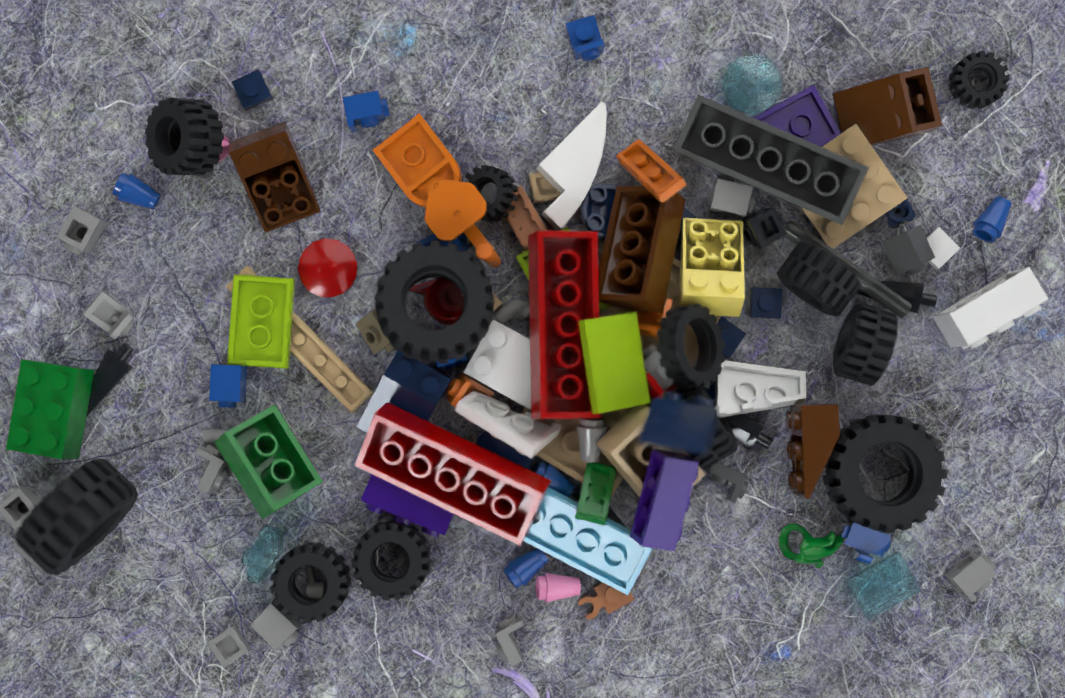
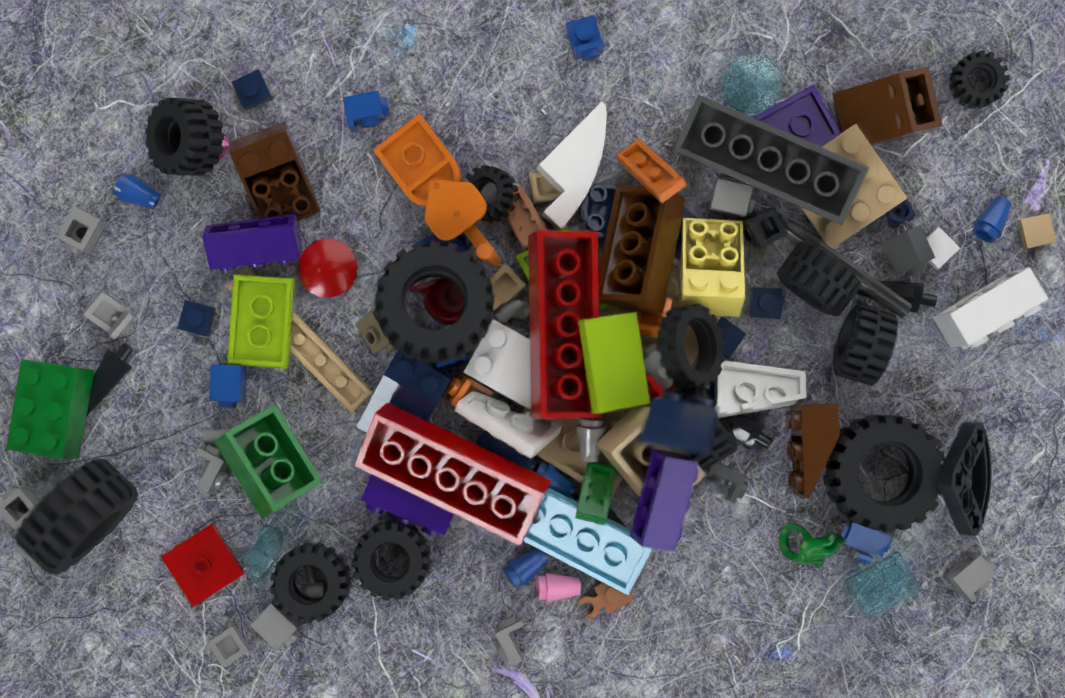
none -> red plate [161,523,245,607]
none -> dark blue plate [177,300,216,337]
none -> dark purple brick [202,214,302,271]
none -> tan tile [490,264,526,306]
none -> black beam [938,422,992,536]
none -> tan tile [1017,213,1057,249]

